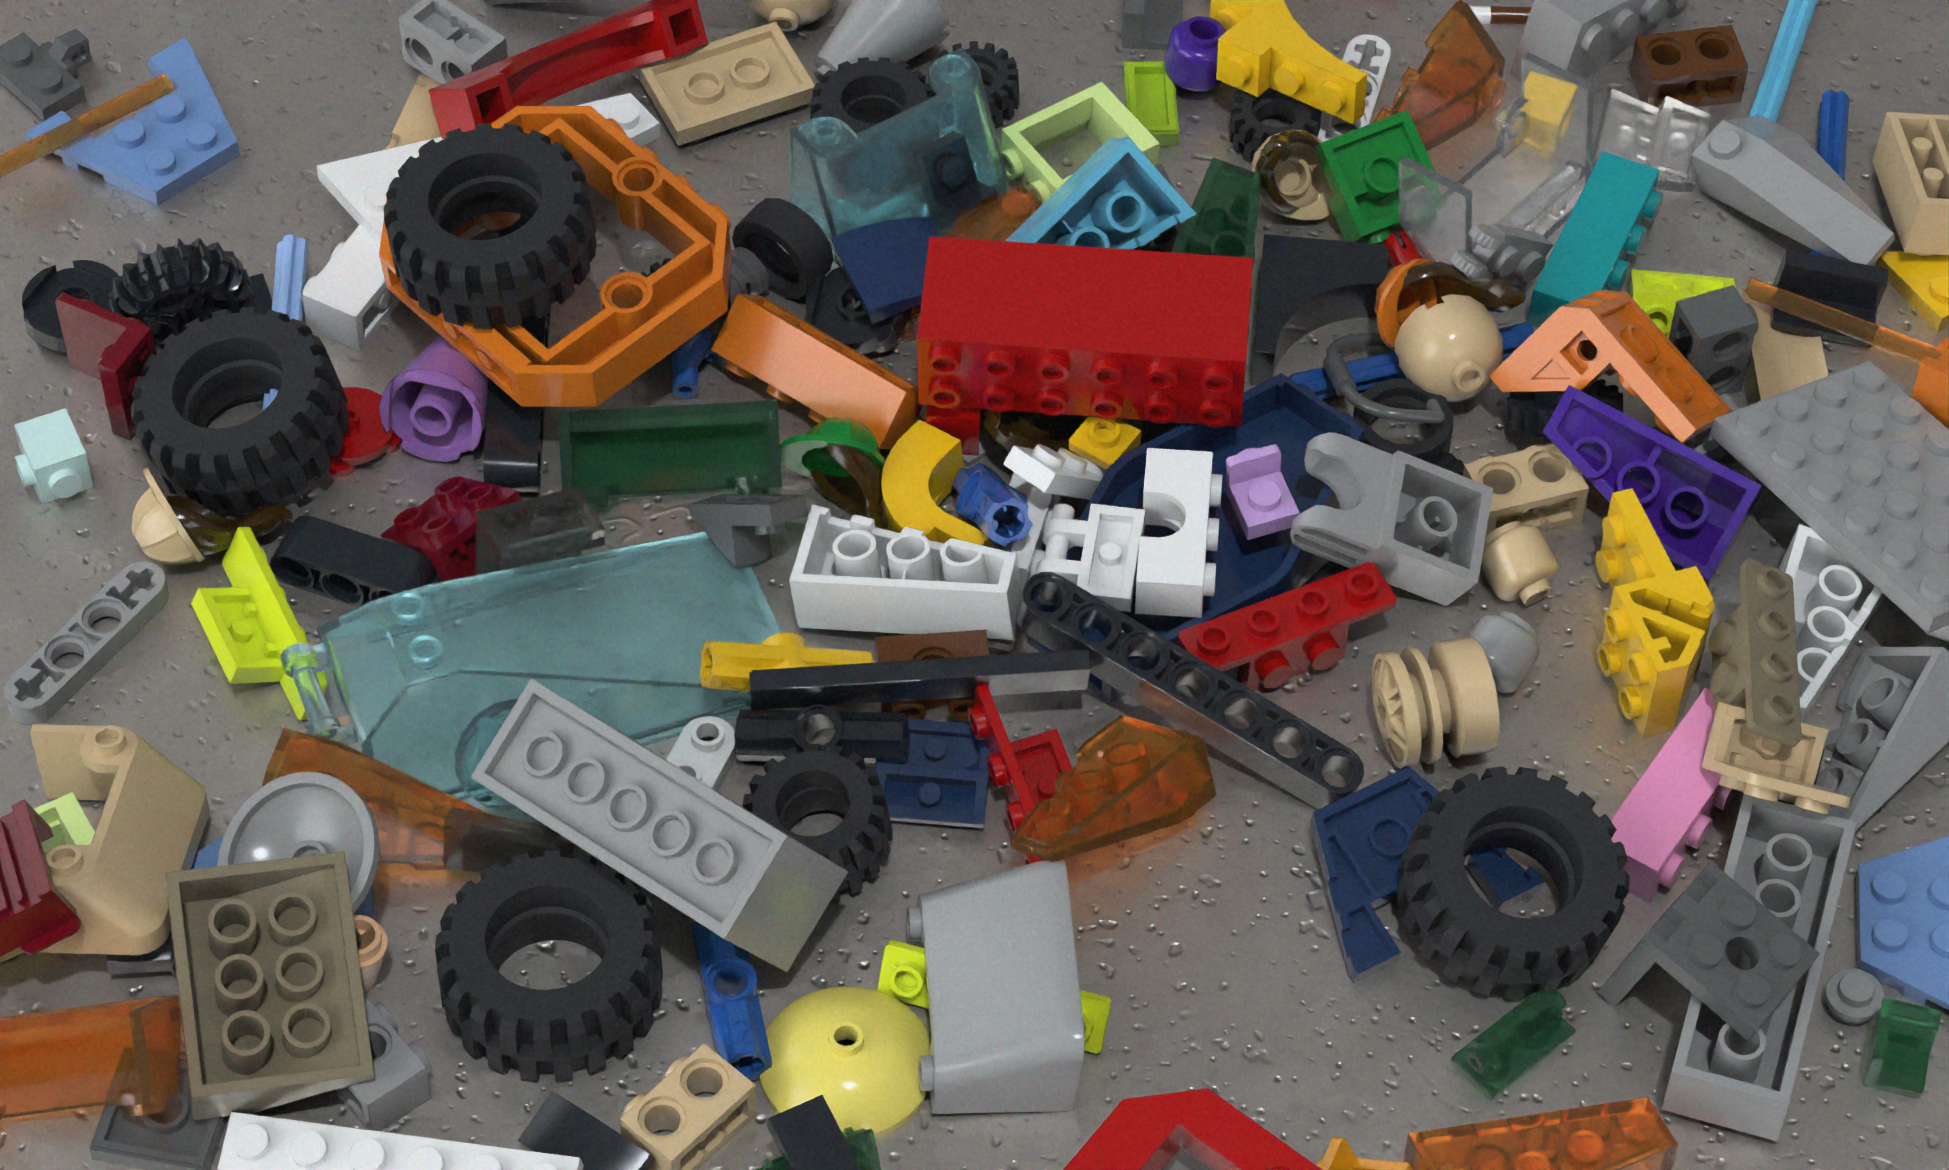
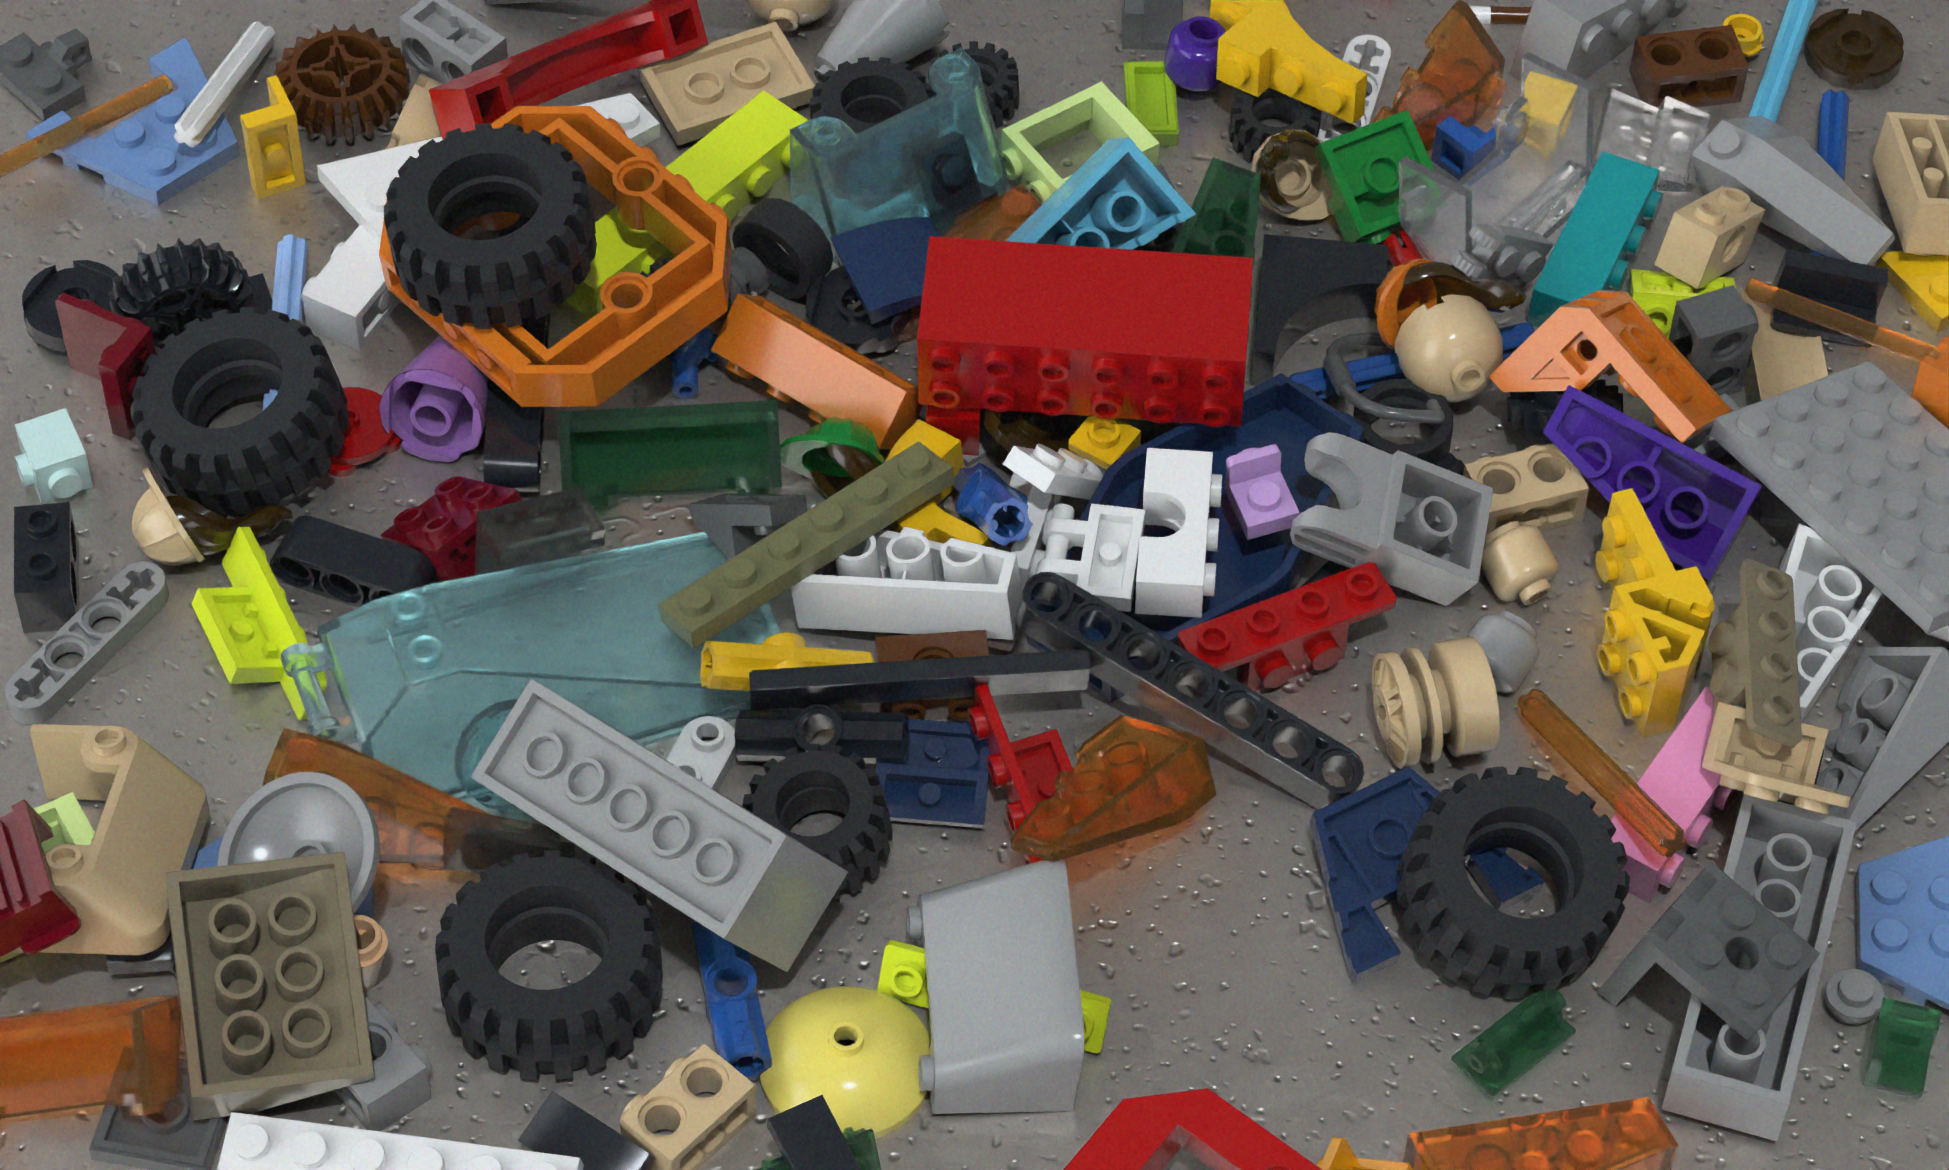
none -> black brick [14,502,79,634]
none -> white axle [174,22,275,147]
none -> yellow panel [240,75,306,199]
none -> reddish brown gear [274,24,411,145]
none -> neon yellow brick [566,90,809,318]
none -> olive plate [658,441,955,649]
none -> blue panel [1431,116,1514,187]
none -> clear orange axle [1517,689,1687,857]
none -> tan brick [1654,186,1766,289]
none -> yellow plate [1723,13,1765,58]
none -> dark brown tile [1804,8,1904,90]

